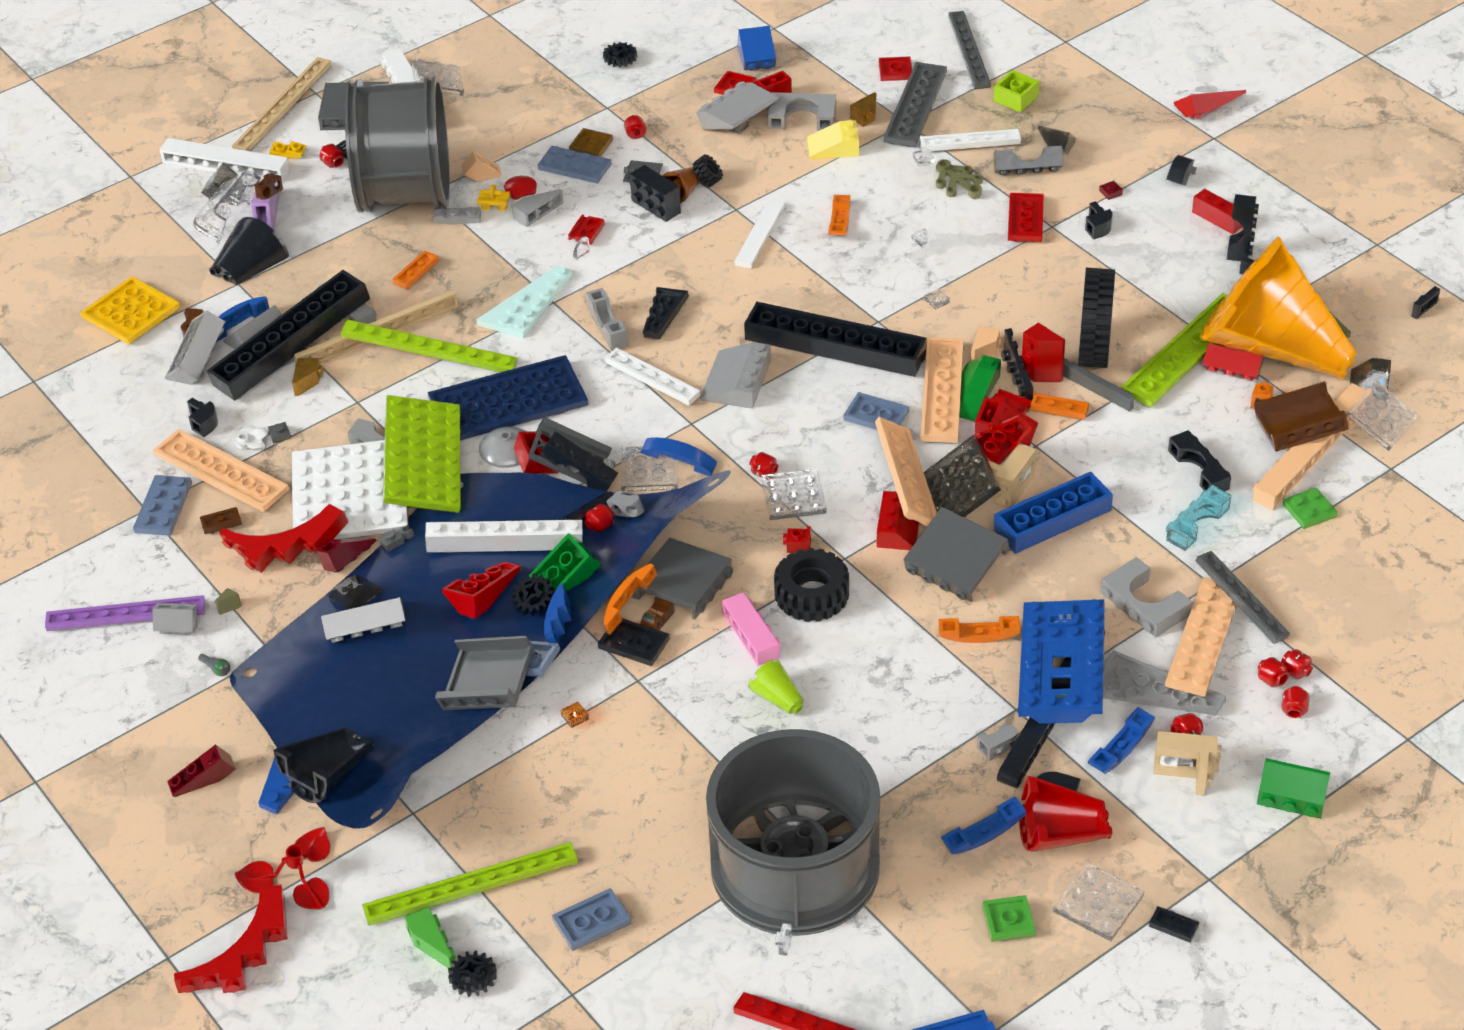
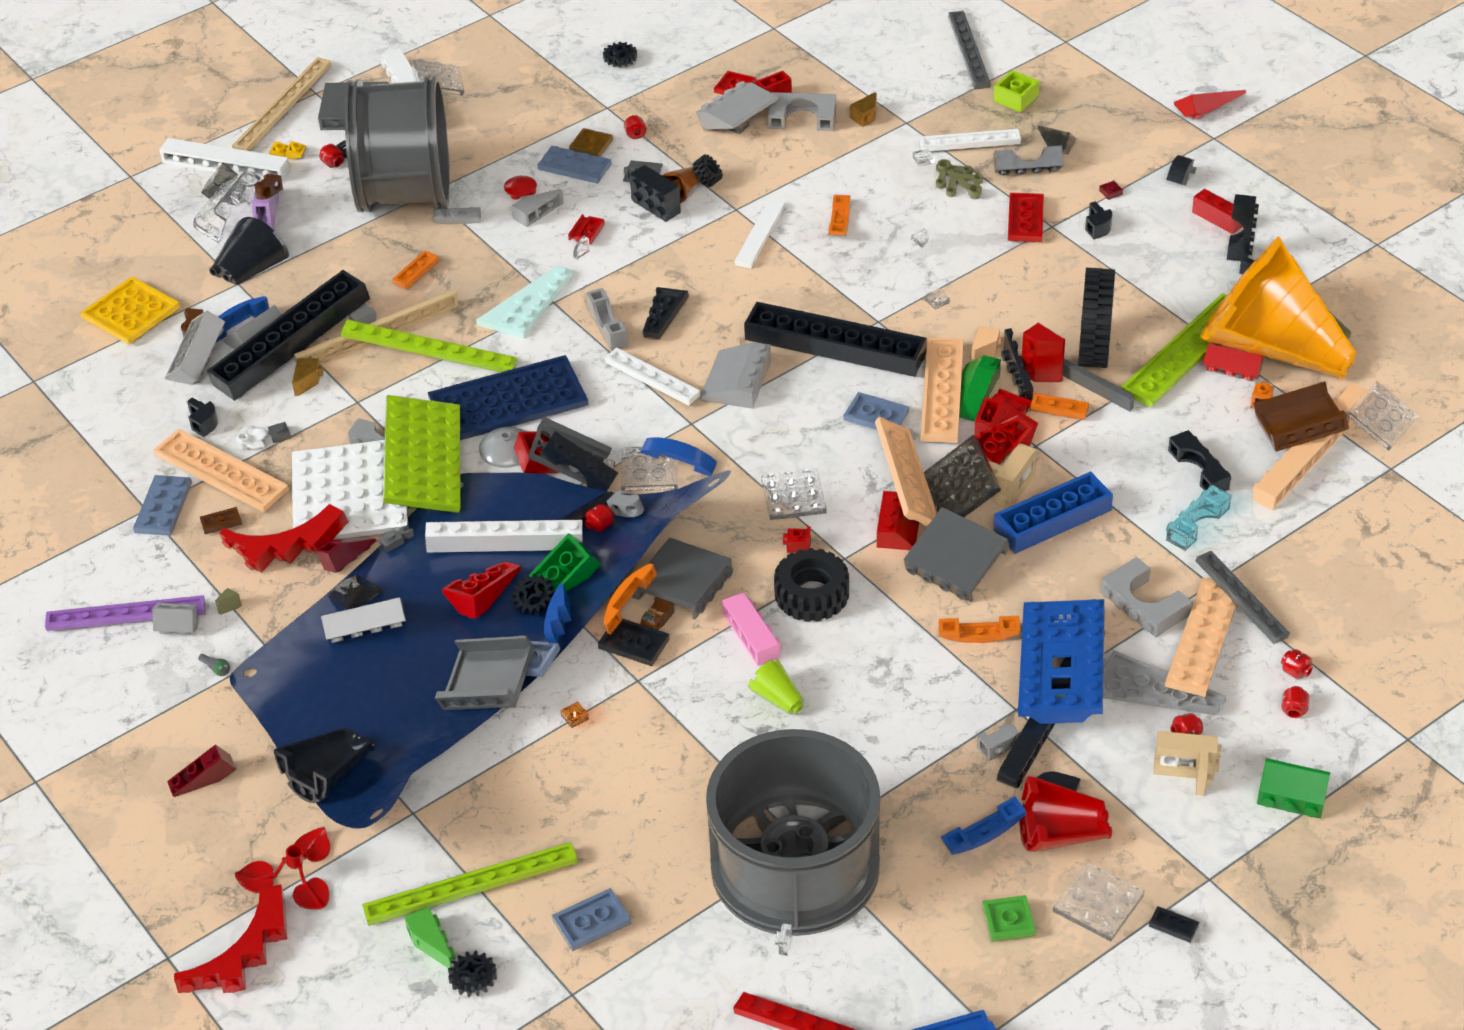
blue wing [258,757,294,815] -> none
light nougat slope [461,151,502,182] -> none
yellow hips [477,185,510,211] -> none
blue slope [737,25,776,71] -> none
red head [749,452,779,479] -> none
light yellow slope [807,120,859,159] -> none
red tile [879,56,912,81] -> none
dark grey plate [883,62,947,147] -> none
blue slope [1088,707,1155,774] -> none
red head [1257,657,1289,688] -> none
bright green plate [1282,487,1338,529] -> none
clear smoke slope [1350,358,1391,401] -> none
black plate [1411,286,1440,319] -> none

